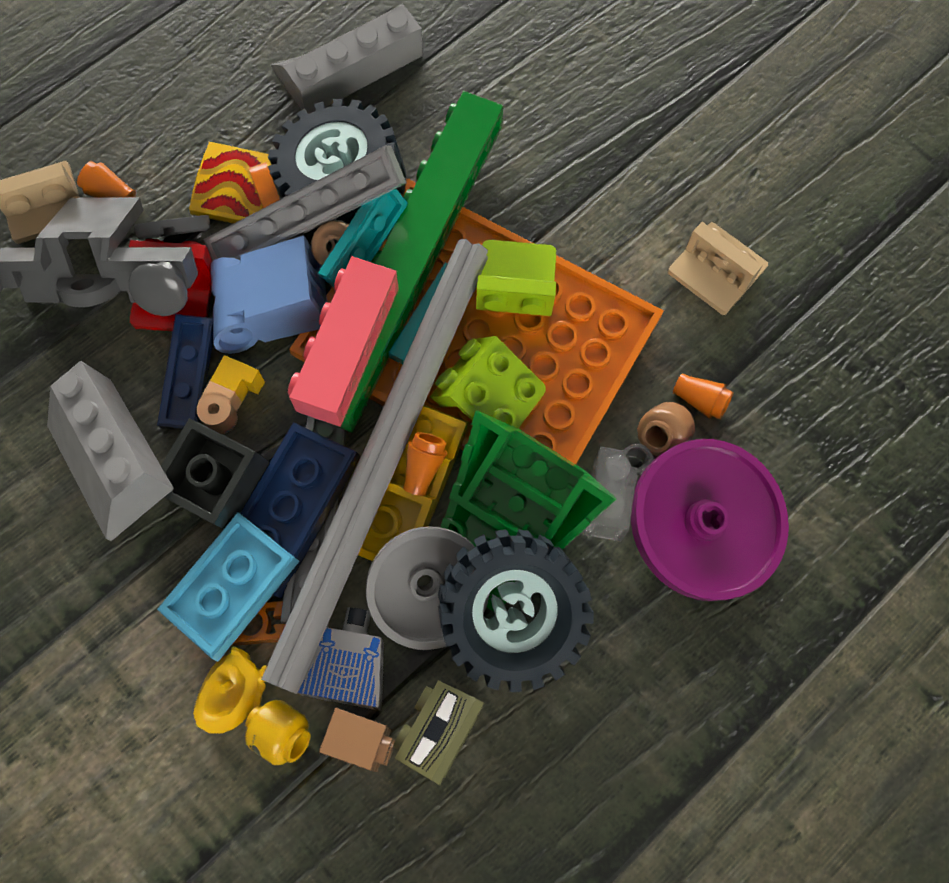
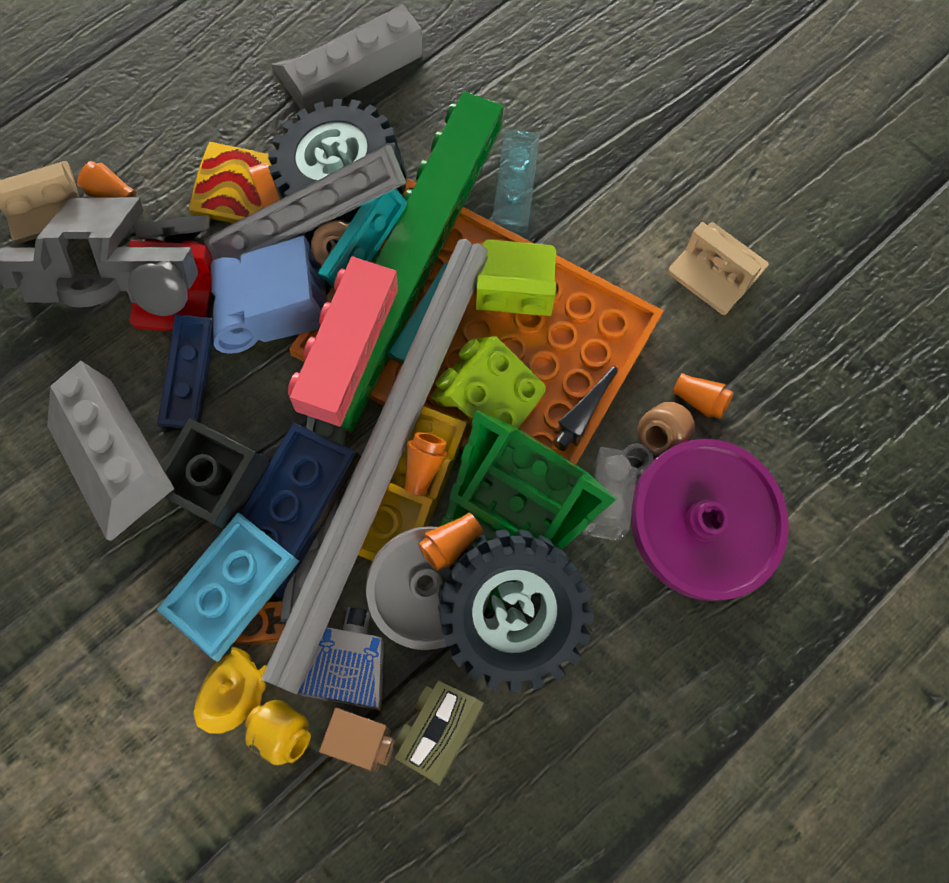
leg [197,355,265,434] -> none
none -> orange cone [418,512,483,571]
none -> clear light blue plate [492,129,540,233]
none -> black piece [553,366,618,451]

